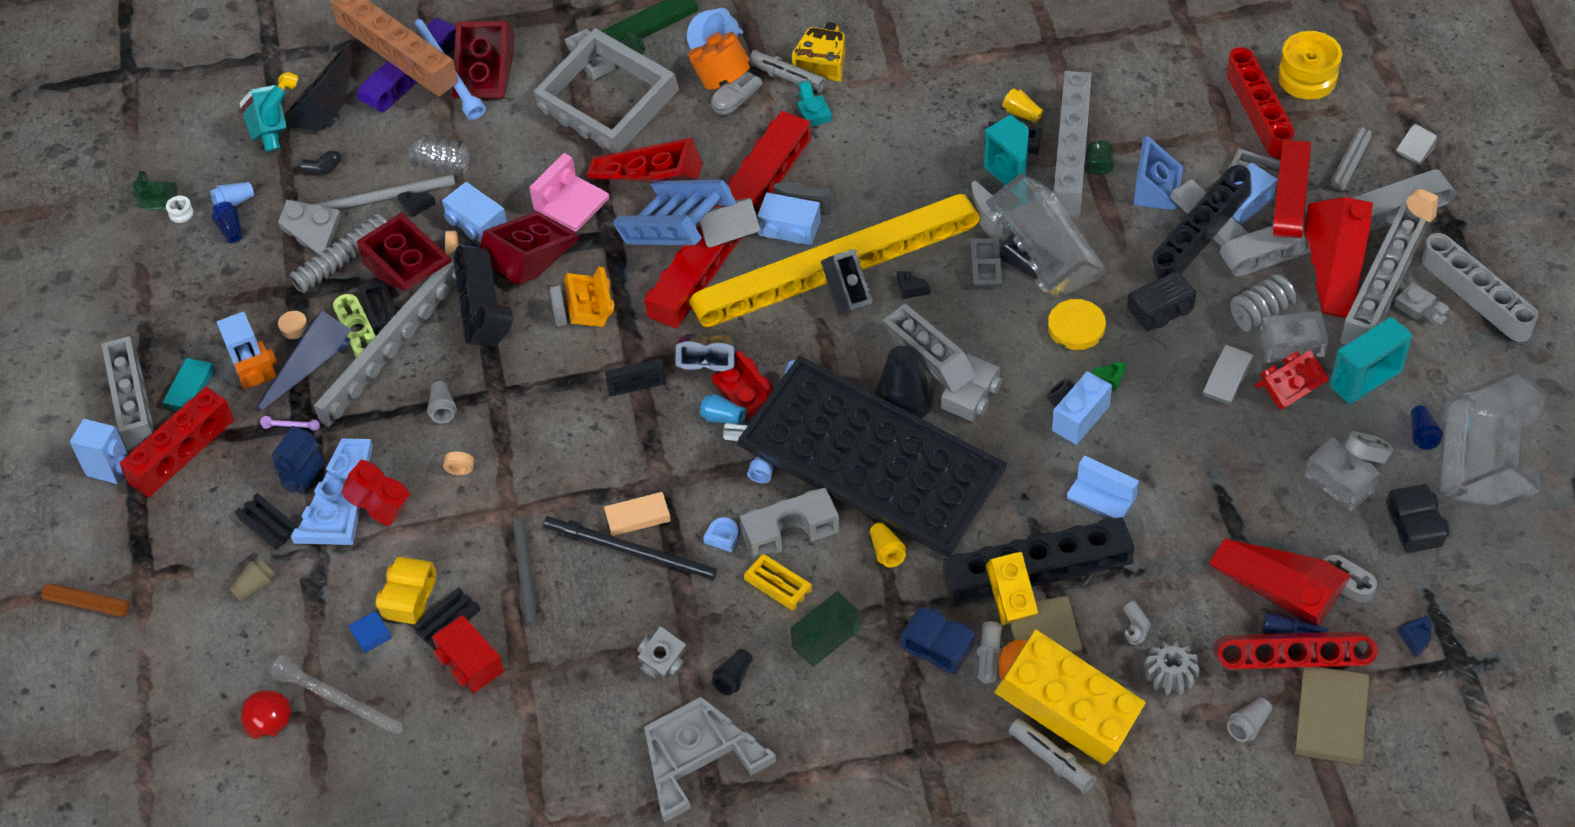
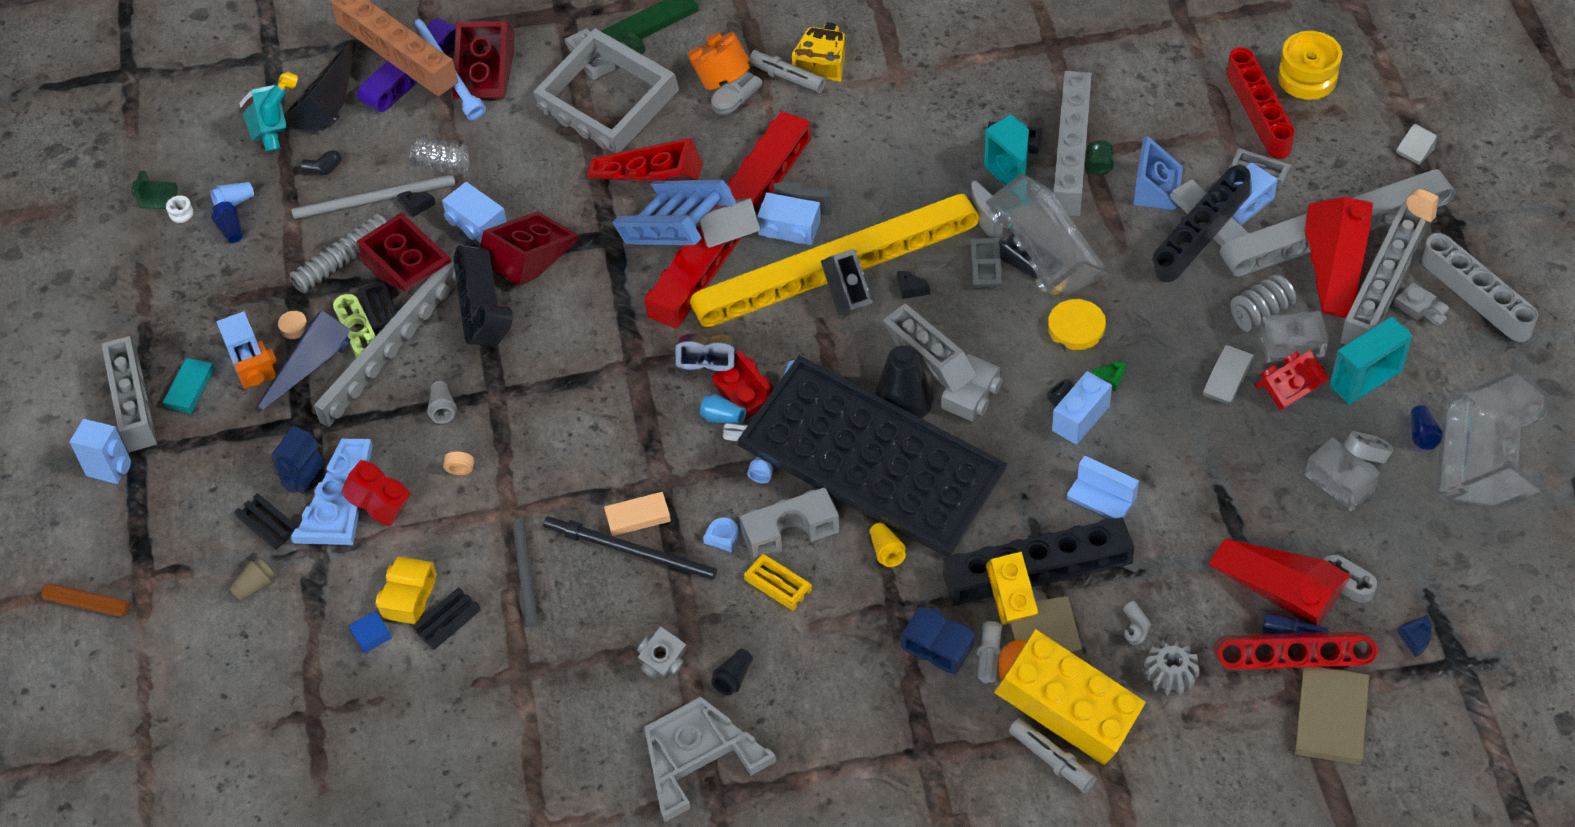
red brick [119,386,234,498] -> none
red hair [240,690,291,739] -> none
lavender hinge [260,416,320,431] -> none
clear piece [270,654,404,735] -> none
light grey wing [278,200,341,257] -> none
red brick [432,615,504,694] -> none
light nougat tile [445,231,458,256] -> none
bright pink bracket [529,153,609,231] -> none
light grey tile [549,286,567,327] -> none
light orange bracket [563,266,614,327] -> none
black tile [604,358,666,397] -> none
light blue piece [687,8,743,49] -> none
clear green brick [790,591,860,667] -> none
teal plate [797,80,832,127] -> none
yellow cone [1002,88,1044,124] -> none
black brick [1127,270,1196,332] -> none
light grey cone [1227,697,1272,742] -> none
red beam [1273,140,1311,238] -> none
light grey axle [1330,127,1372,191] -> none
black brick [1386,484,1449,553] -> none

